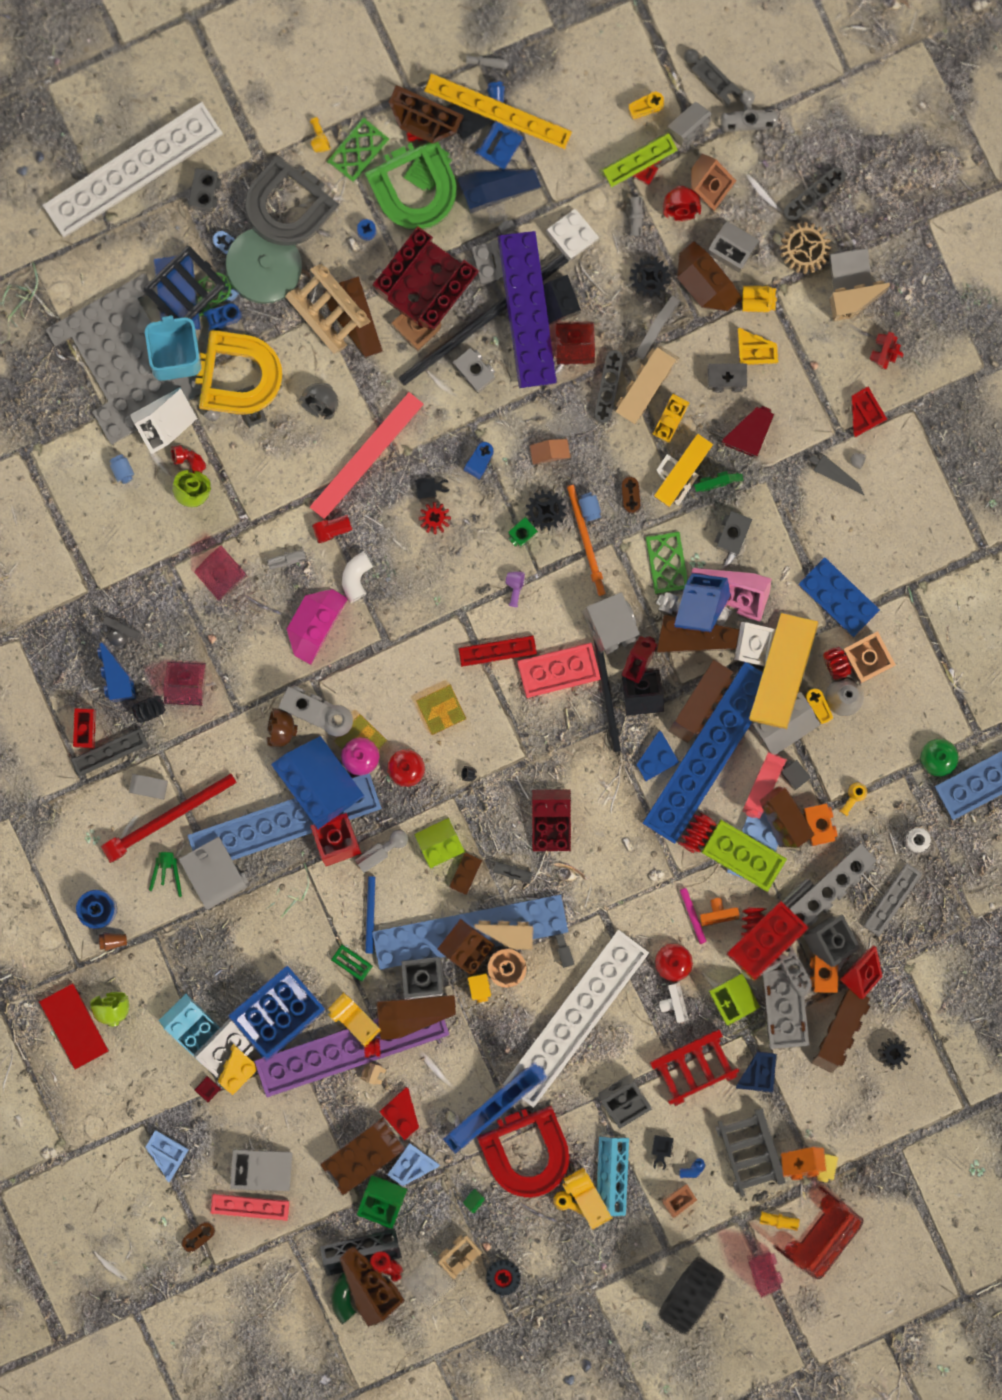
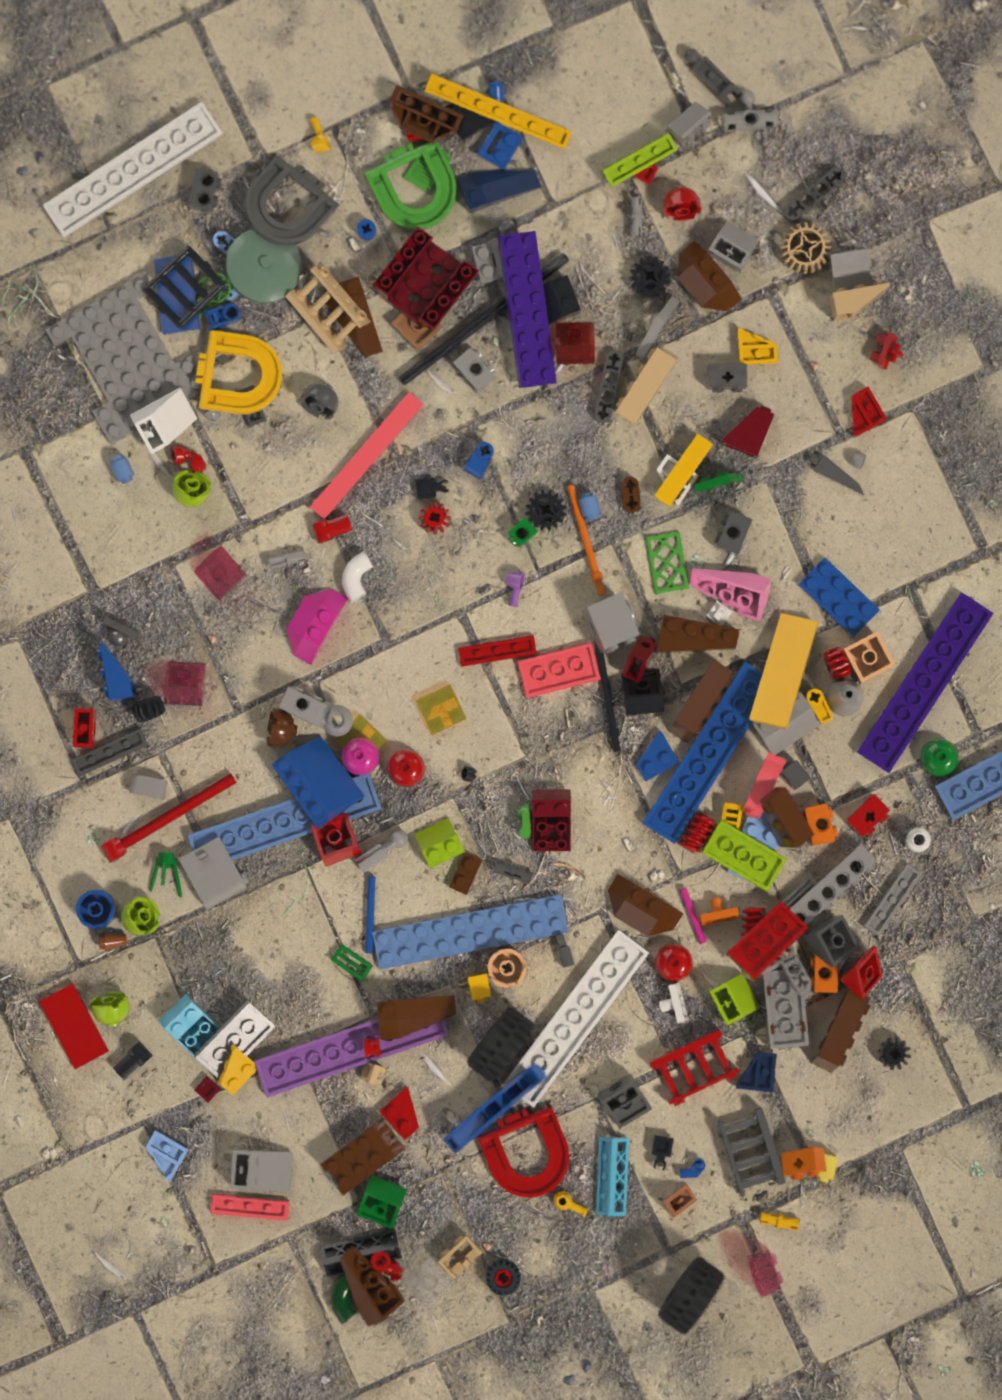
medium azure piece [145,316,202,381] -> none
reddish brown beam [182,1222,215,1252] -> none
blue slope [228,965,325,1062] -> none
bright green window [327,117,390,183] -> none
yellow door [328,992,381,1046] -> none
light blue wing [387,1143,440,1186] -> none
dark grey slope [401,957,444,999] -> none
reddish brown slope [437,919,495,976] -> none
green slope [463,1189,485,1213] -> none
light grey piece [466,55,508,69] -> none
tan slope [474,921,533,950] -> none
nougat slope [530,439,570,465] -> none
white plate [545,209,599,261] -> none
yellow door [562,1167,612,1230] -> none
yellow piece [629,91,664,120] -> none
yellow slope [653,394,690,443] -> none
white gear [656,592,680,615] -> none
blue slope [674,573,730,632] -> none
nougat slope [691,153,736,211] -> none
white plate [734,622,776,666] -> none
yellow piece [742,285,777,312] -> none
clear red windscreen [773,1185,864,1280] -> none
yellow bar [839,782,867,816] -> none
none -> black piece [113,1041,153,1080]
none -> lime cylinder [121,897,160,936]
none -> black tyre [467,1007,535,1082]
none -> bright green plate [518,804,532,839]
none -> reddish brown wedge [608,874,684,937]
none -> yellow slope [721,802,743,830]
none -> red brick [845,794,890,837]
none -> dark purple plate [856,592,994,774]

